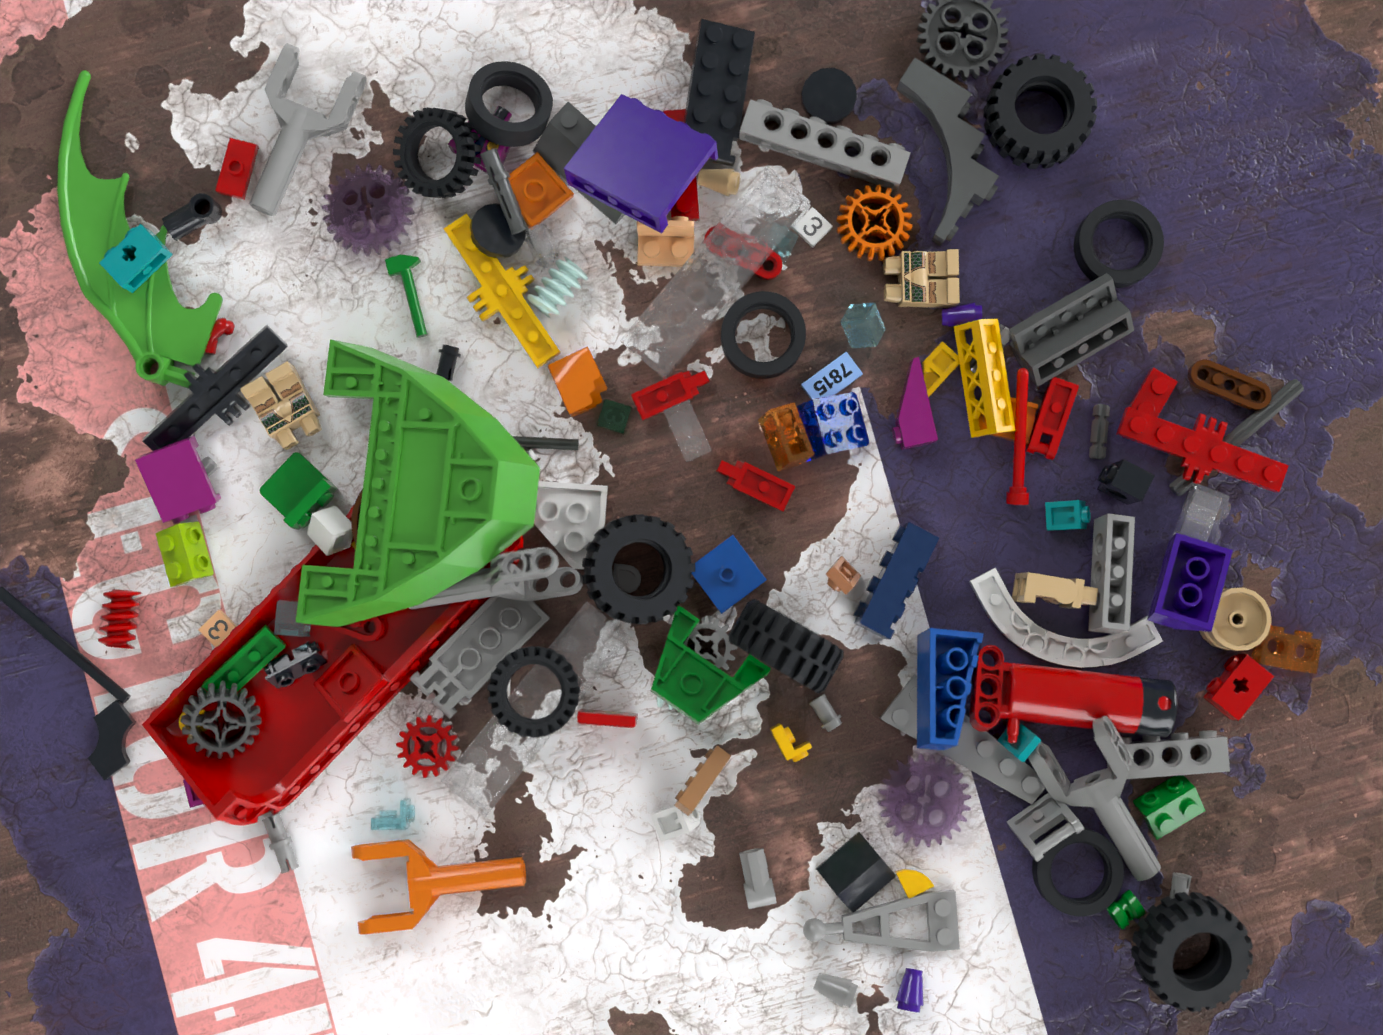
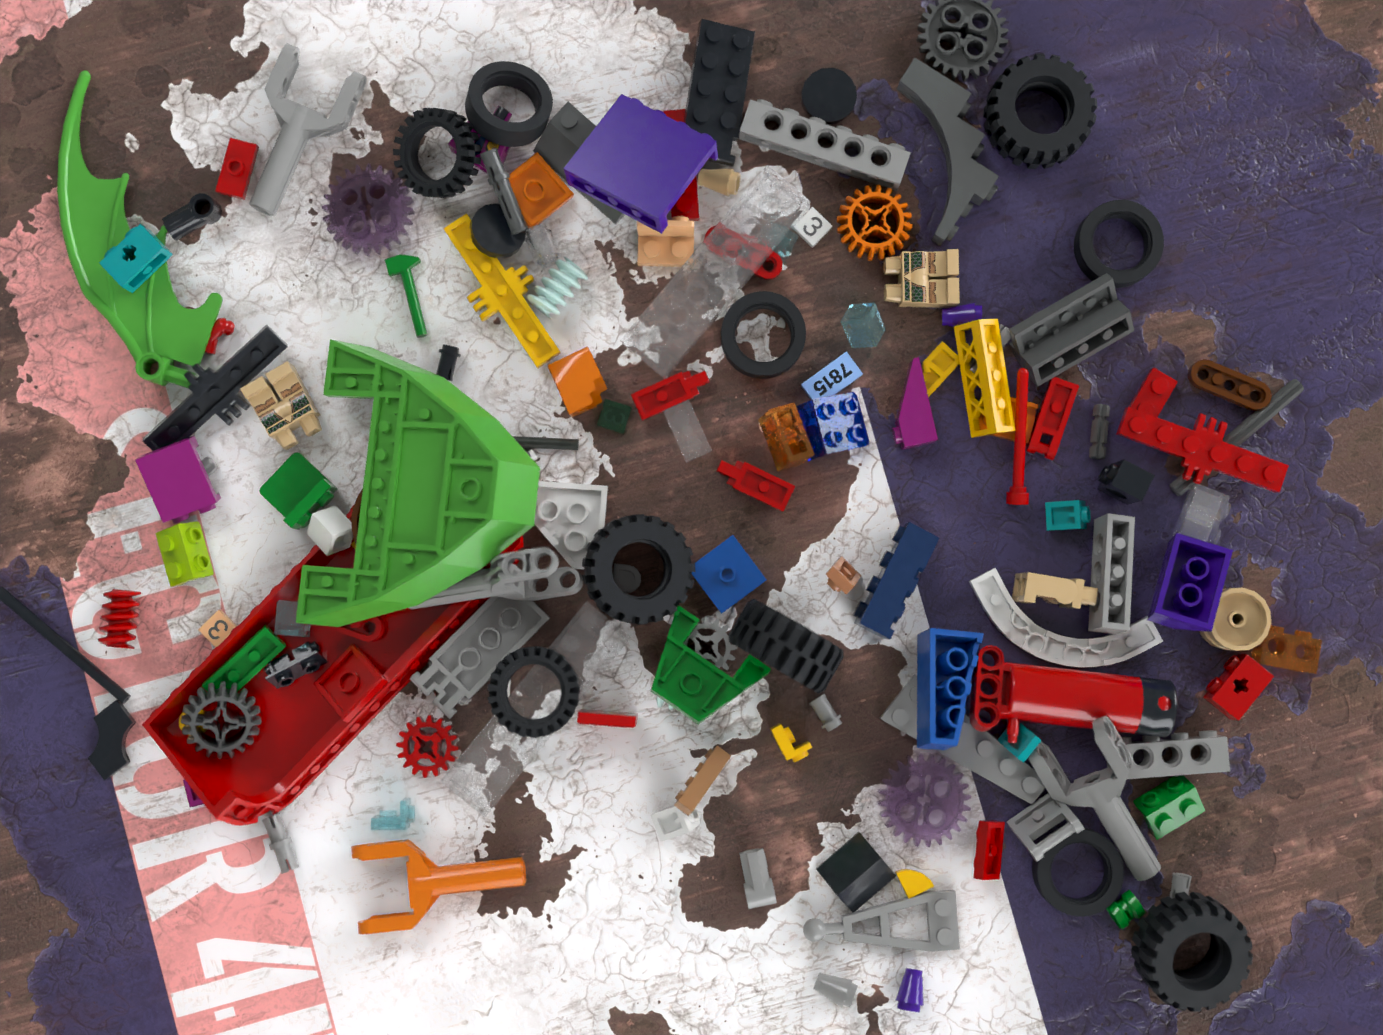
none -> red plate [973,820,1005,880]

